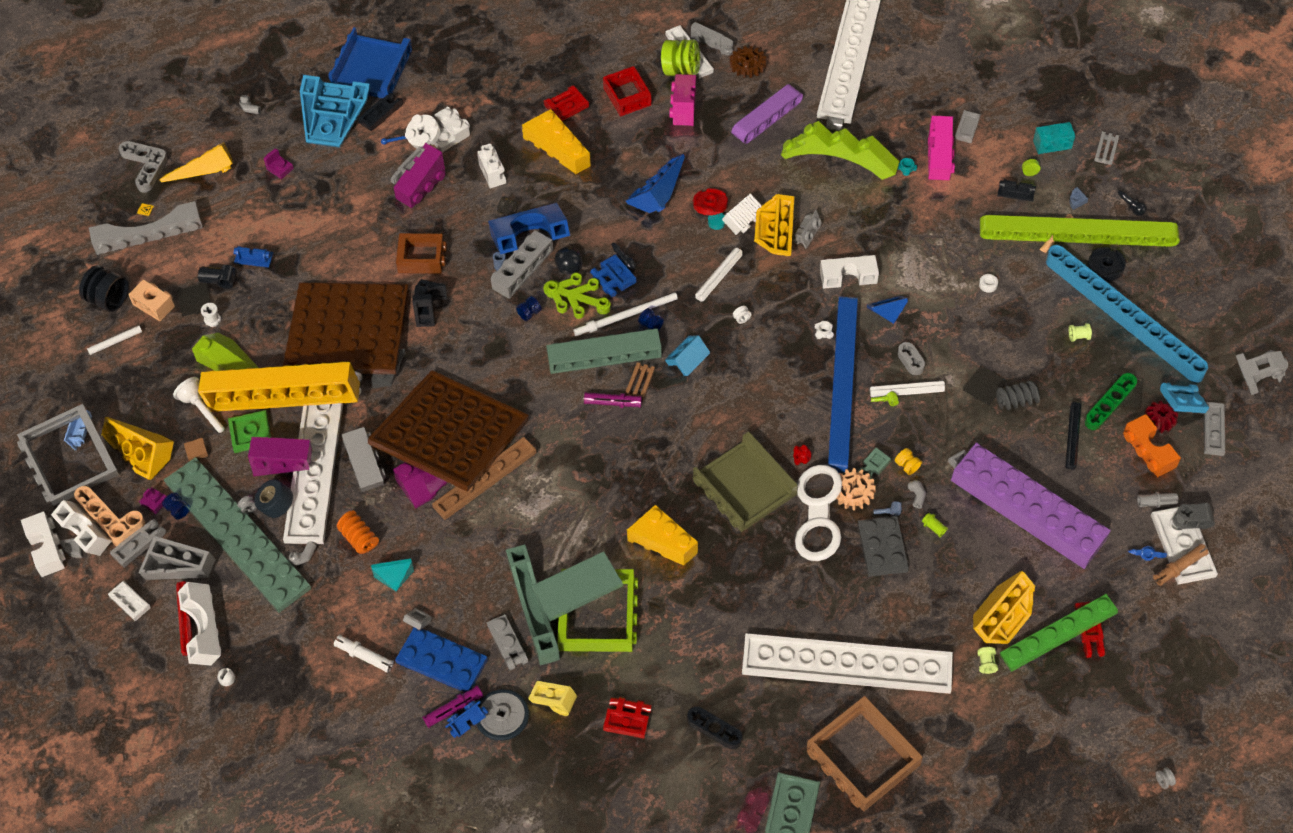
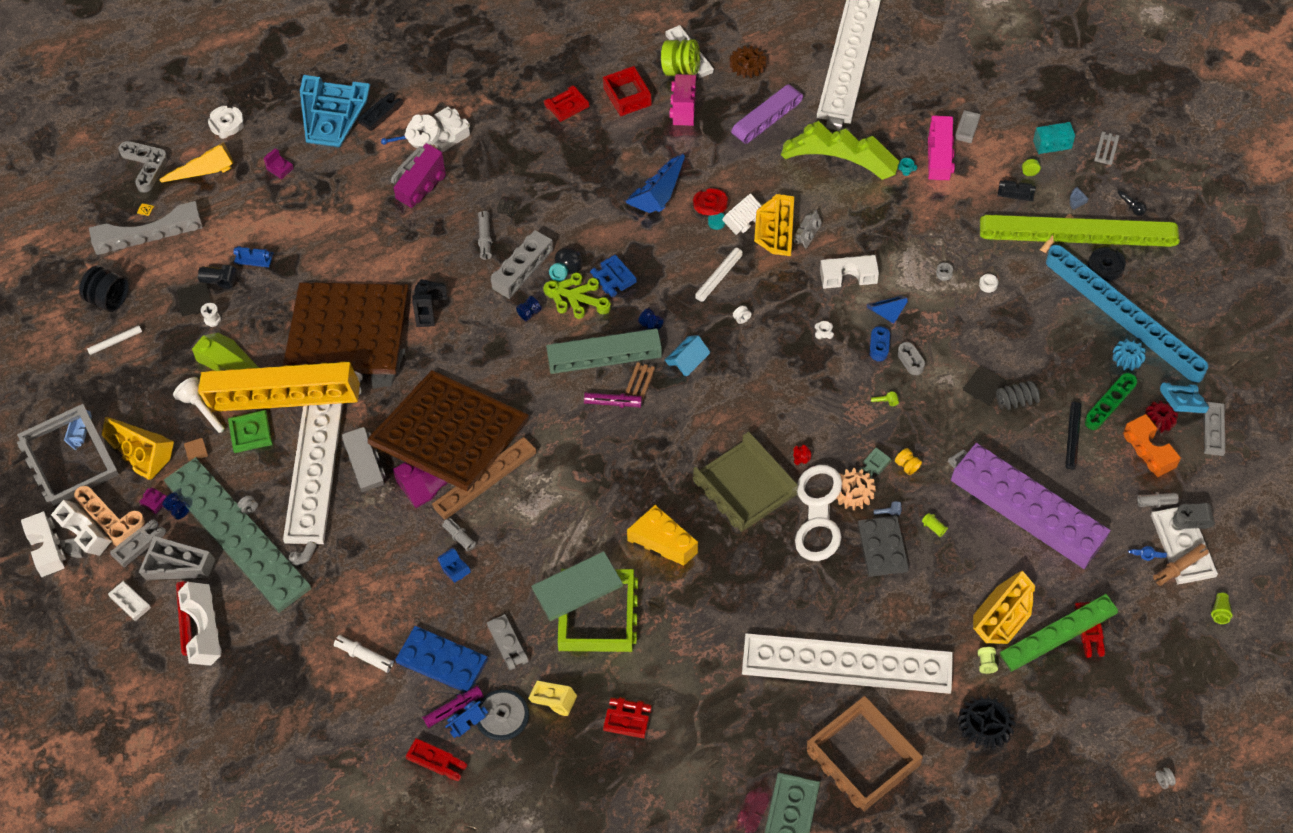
light nougat brick [128,280,175,321] -> none
white hinge [217,668,235,686] -> none
light grey arm [239,95,261,114] -> none
magenta wedge [248,437,312,476] -> none
black wheel [254,479,293,518] -> none
blue panel [328,27,412,98] -> none
orange piece [337,510,379,554] -> none
teal slope [371,558,414,592] -> none
dark orange window [396,233,447,274] -> none
light grey tile [403,608,432,630] -> none
white hips [477,144,506,188] -> none
blue arch [488,203,570,254] -> none
sand blue hinge [493,252,506,271] -> none
sand green arch [506,544,560,666] -> none
yellow wedge [522,109,591,174] -> none
white bar [573,293,678,336] -> none
black bar [612,243,637,272] -> none
black beam [687,706,742,749] -> none
light grey hinge [691,22,733,56] -> none
blue beam [828,296,858,473] -> none
white axle [870,381,945,397] -> none
light grey arm [908,480,926,509] -> none
yellowish green bush [1068,323,1092,342] -> none
light grey tile [1236,350,1288,395] -> none
none -> white plate [208,106,244,139]
none -> red hinge [405,738,467,781]
none -> blue bracket [437,548,471,583]
none -> light grey axle [442,518,476,552]
none -> light grey pin [478,211,492,260]
none -> teal tile [549,262,568,281]
none -> blue plate [870,326,890,361]
none -> light grey bush [936,263,953,281]
none -> black gear [957,694,1016,751]
none -> dark azure gear [1113,338,1146,371]
none -> lime cone [1211,593,1233,624]

